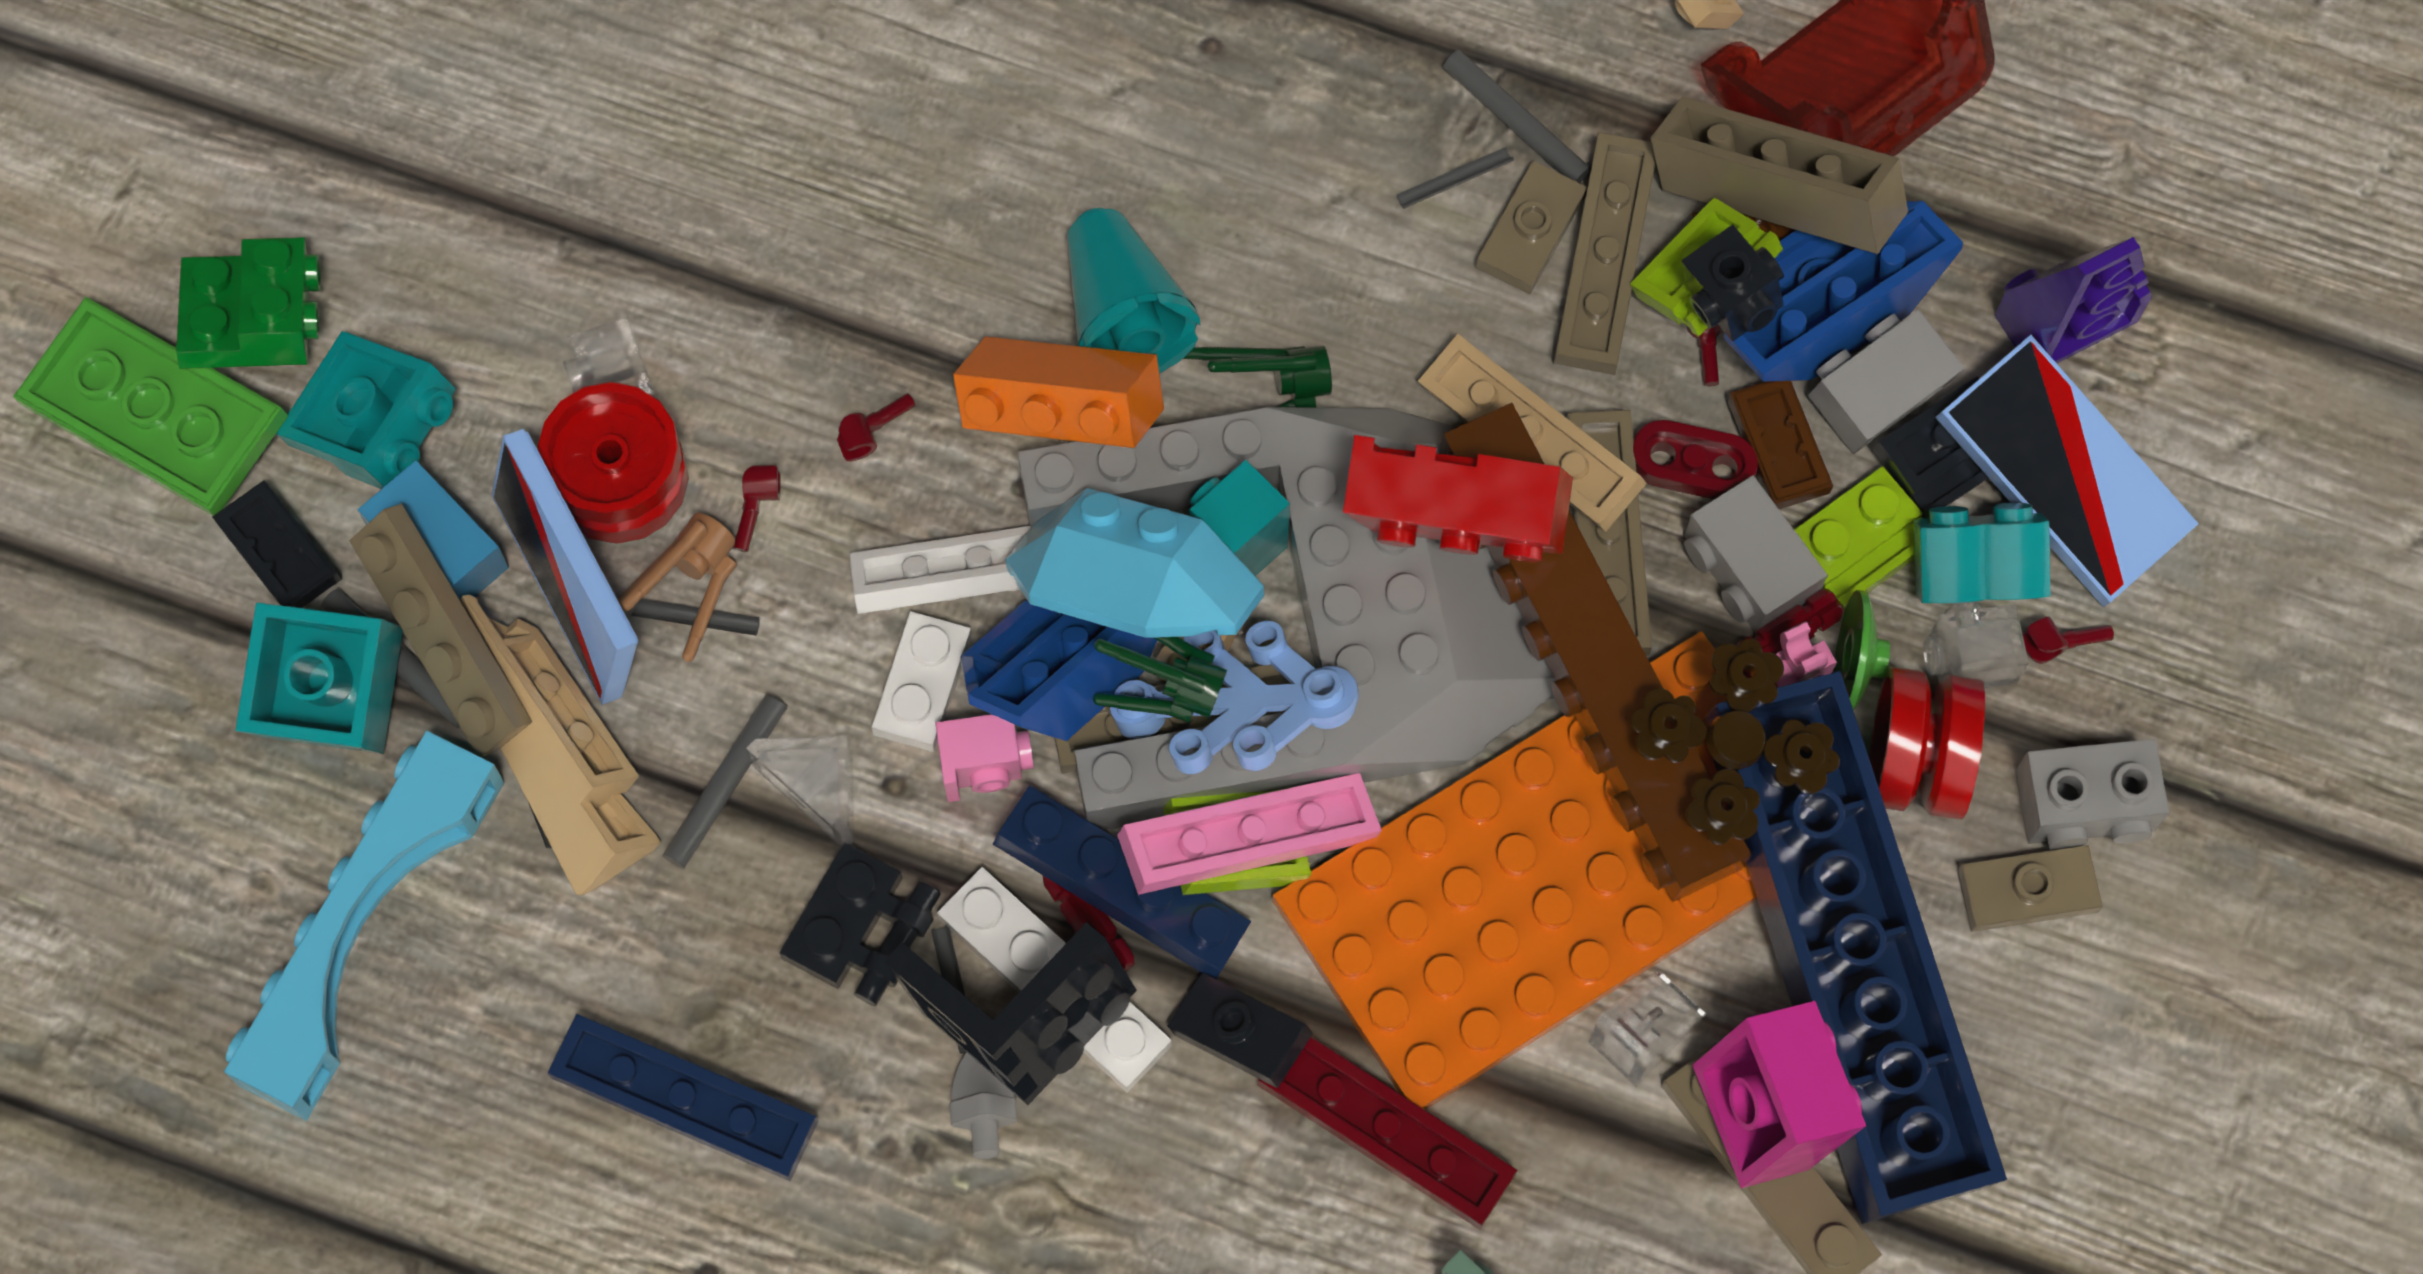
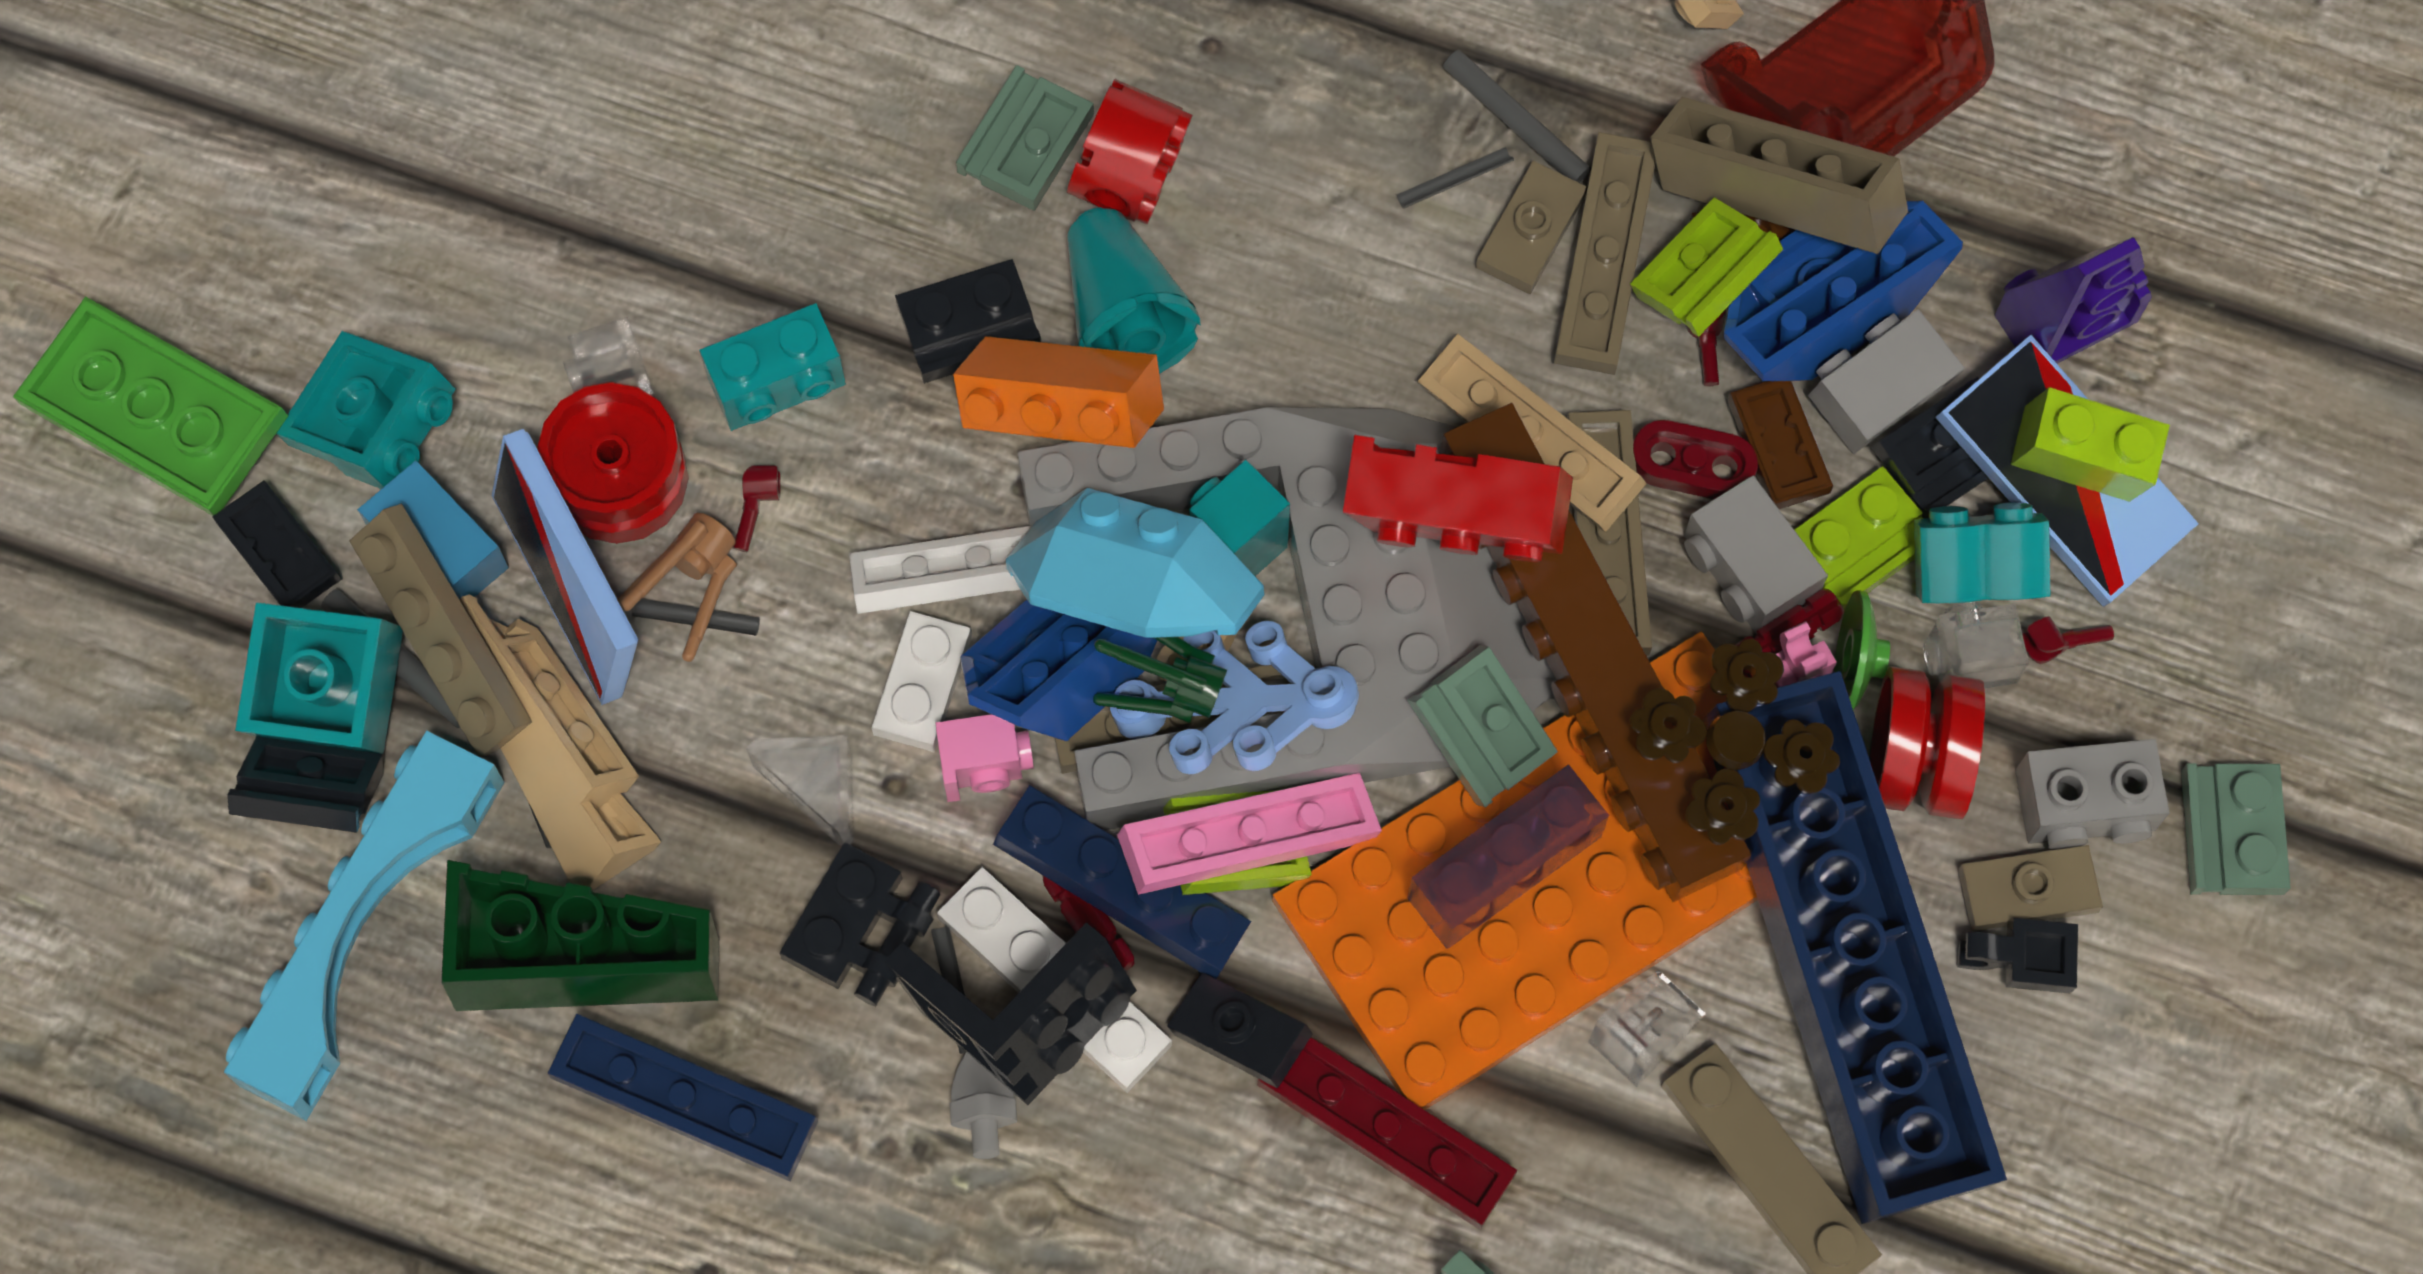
green plate [176,237,321,369] -> none
dark grey bar [662,695,787,869] -> none
dark red hand [837,393,915,462] -> none
dark green plant [1183,346,1332,408] -> none
black brick [1681,224,1784,342] -> none
dark pink brick [1692,1001,1866,1188] -> none
none -> black plate [227,736,383,833]
none -> dark green wedge [441,860,719,1011]
none -> teal brick [699,303,846,431]
none -> black plate [895,259,1041,384]
none -> sand green plate [956,65,1094,211]
none -> red brick [1067,79,1193,224]
none -> sand green plate [1407,645,1558,807]
none -> brick [1407,764,1609,949]
none -> black plate [1957,918,2078,994]
none -> lime brick [2011,387,2170,502]
none -> sand green plate [2181,763,2291,895]

